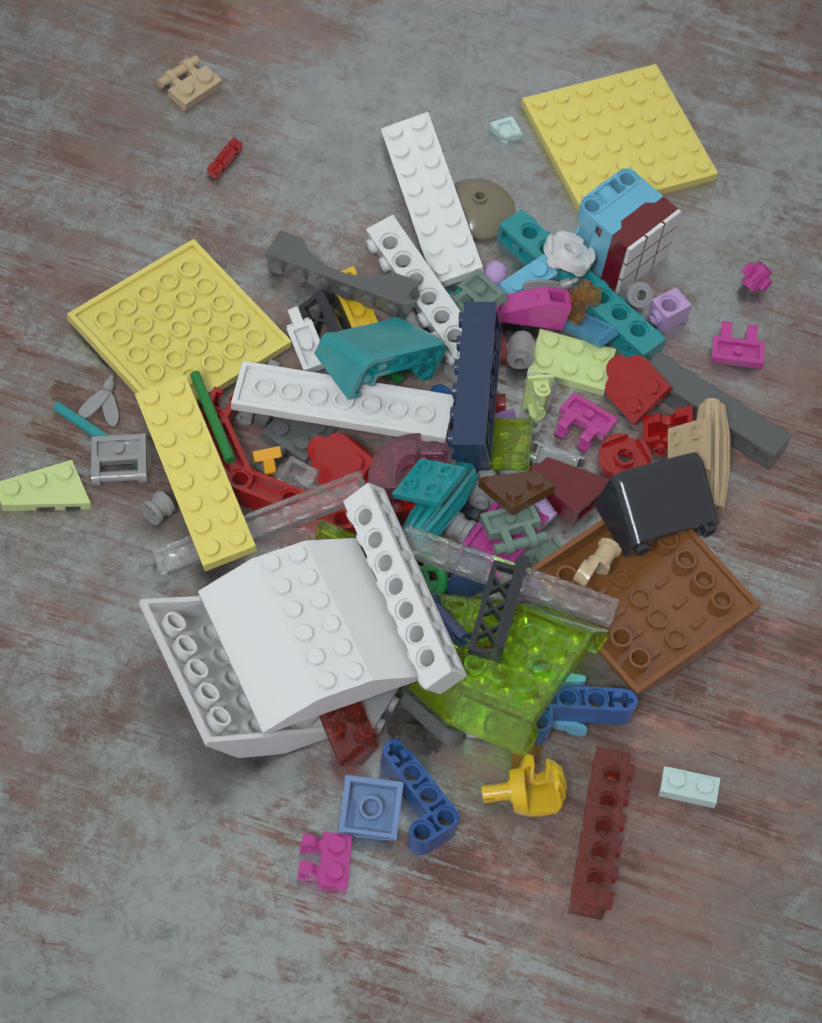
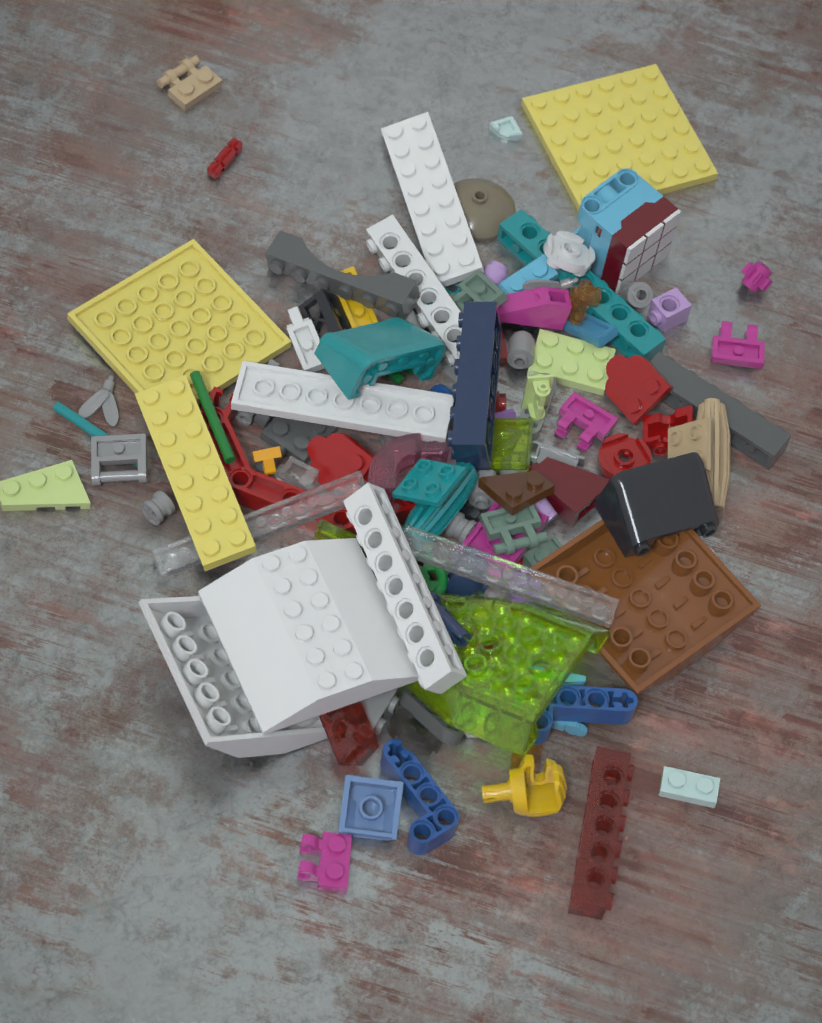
black fence [467,554,529,663] -> none
tan connector [572,538,622,588] -> none

